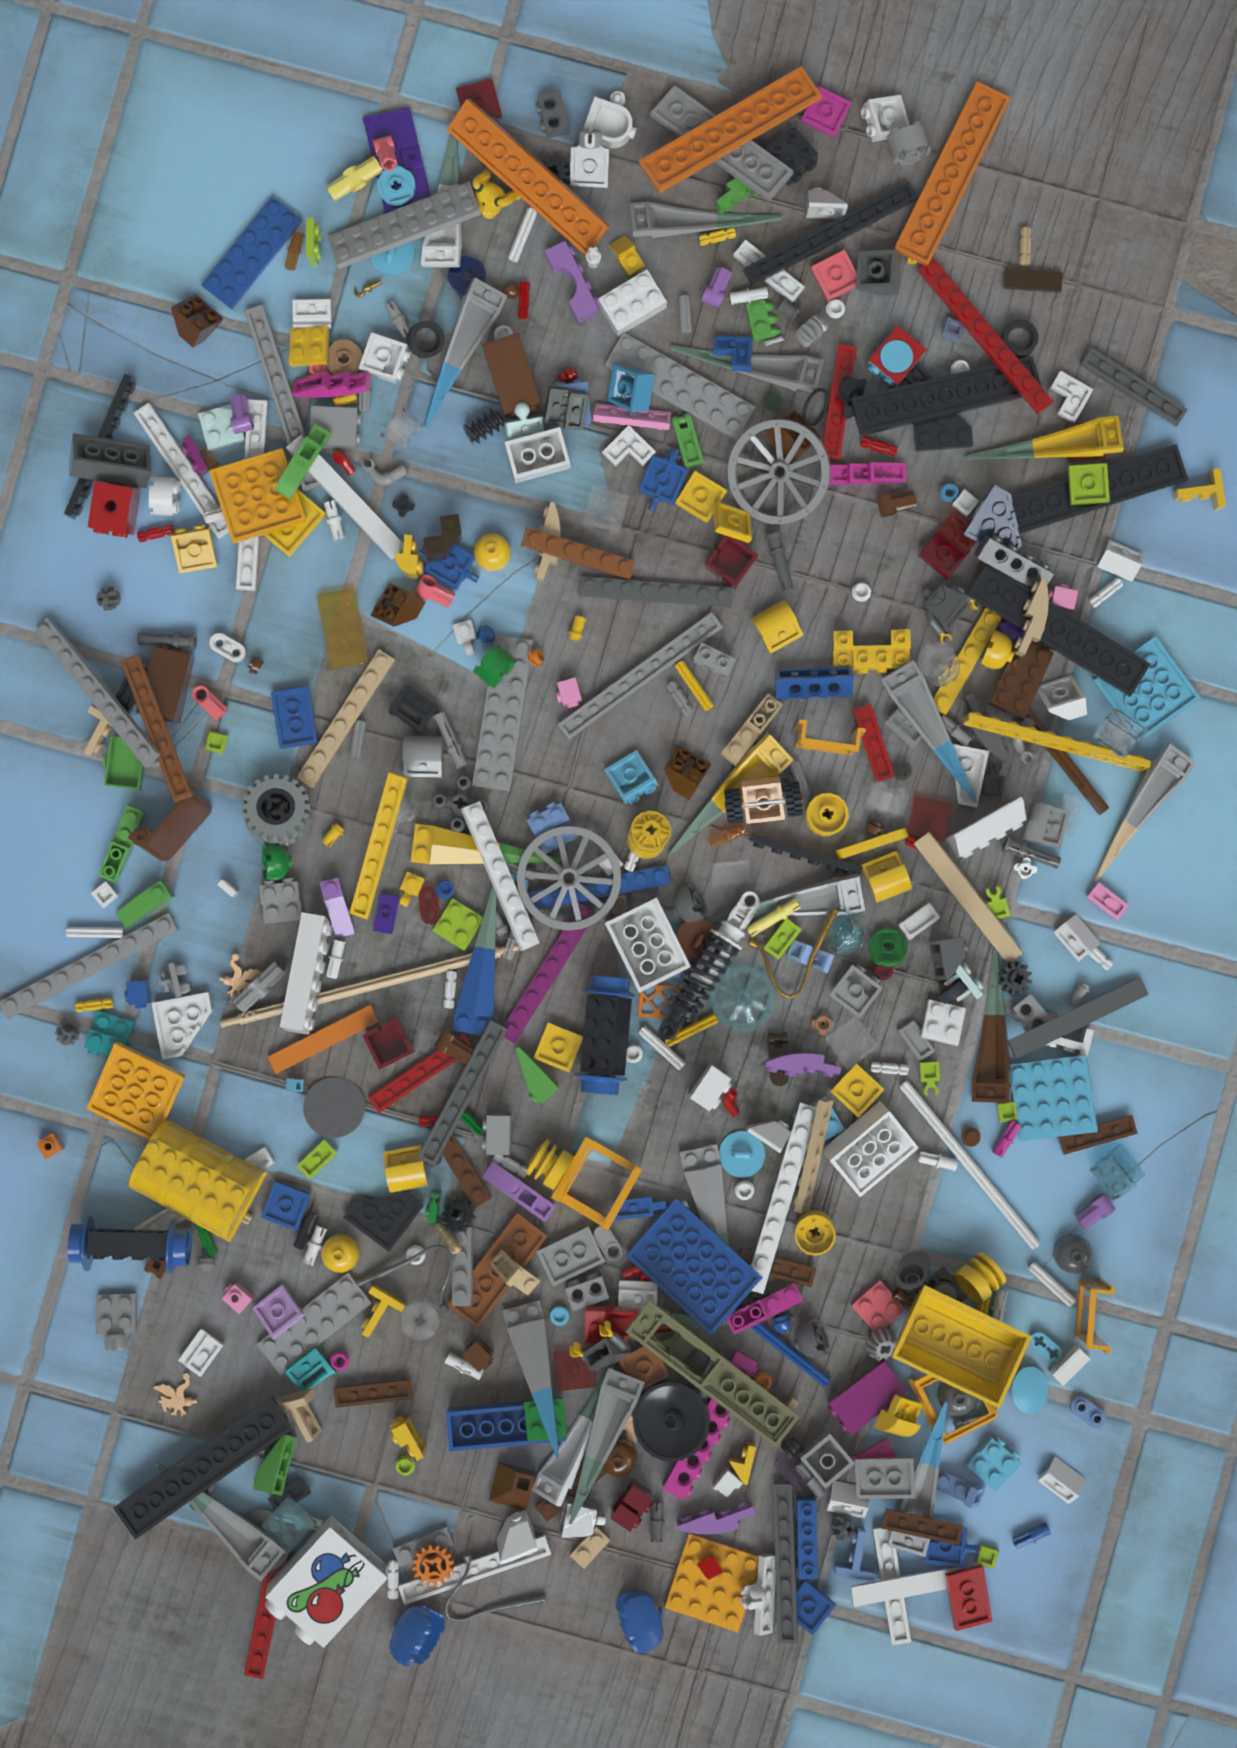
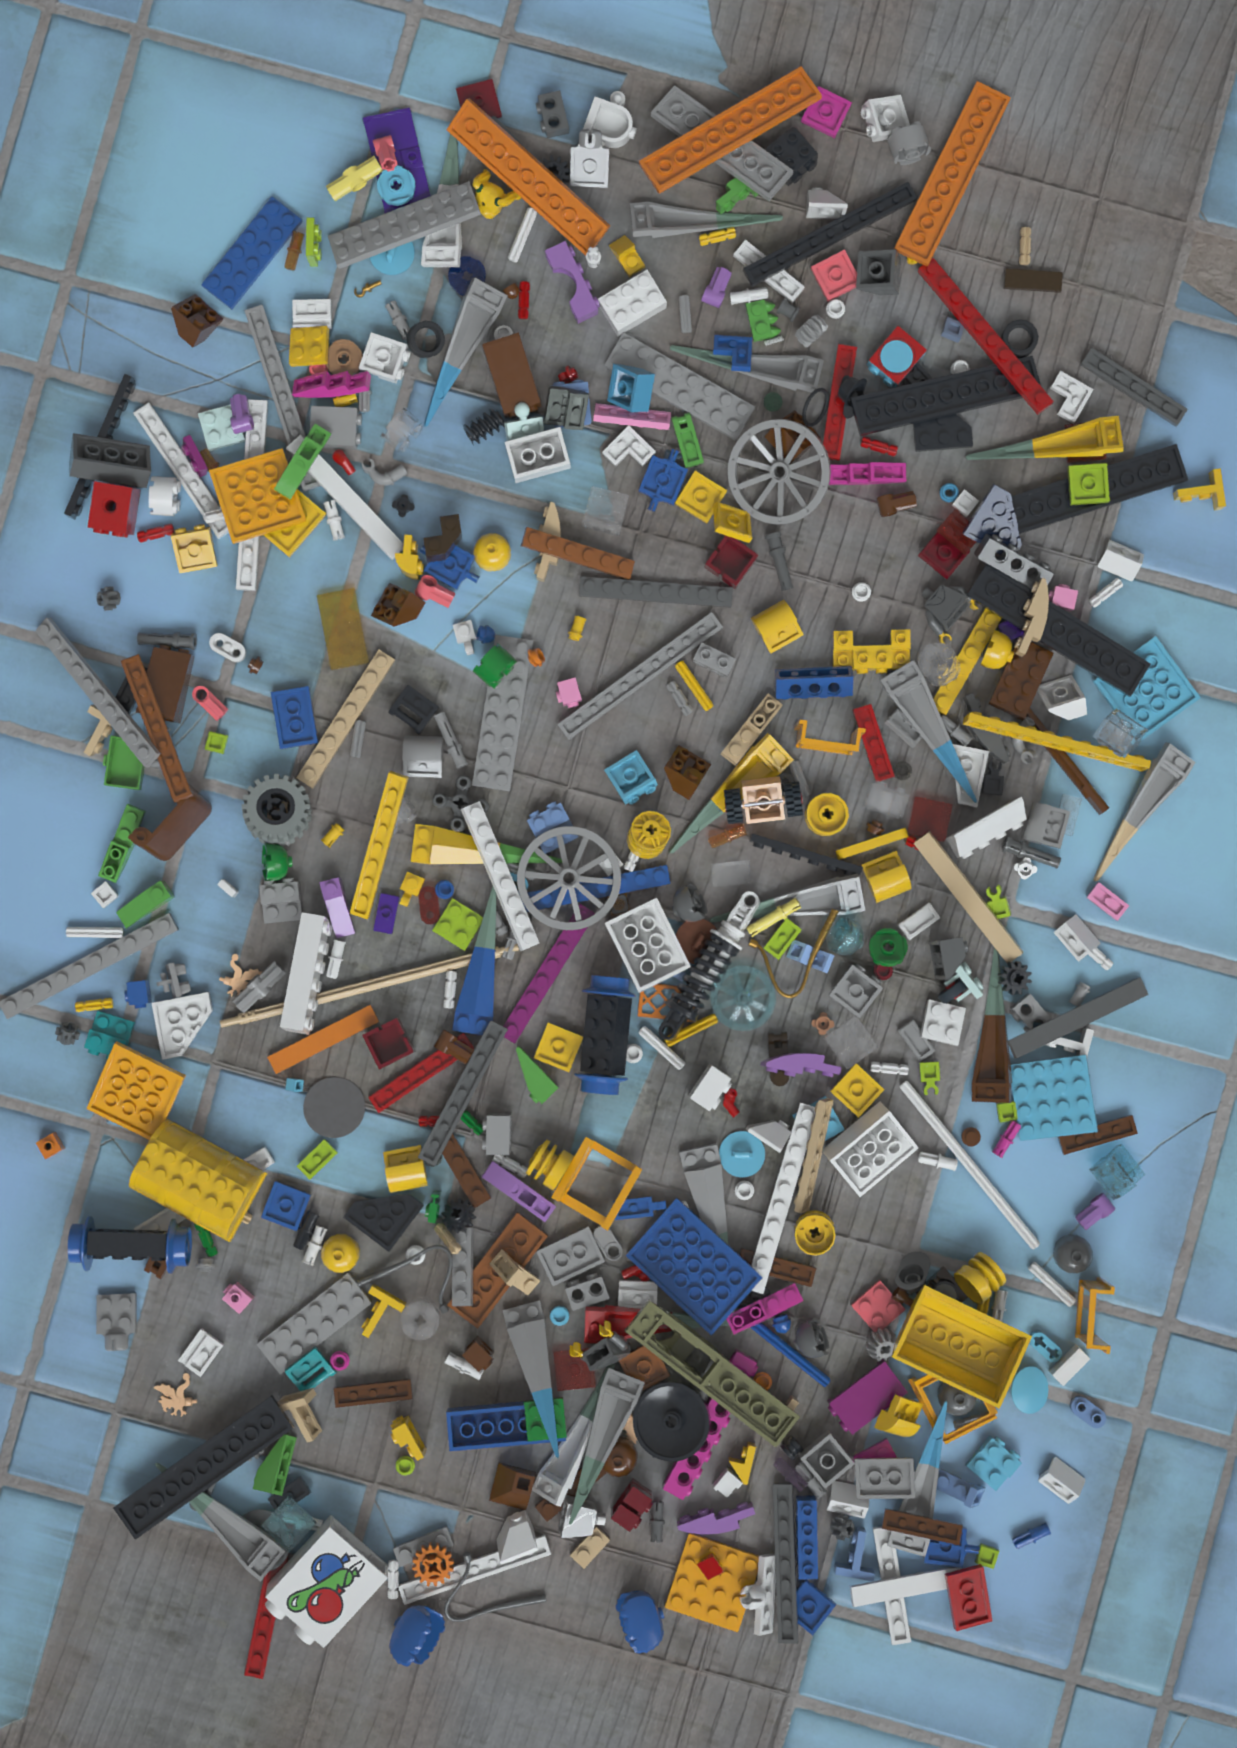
lavender tile [252,1284,305,1339] -> none

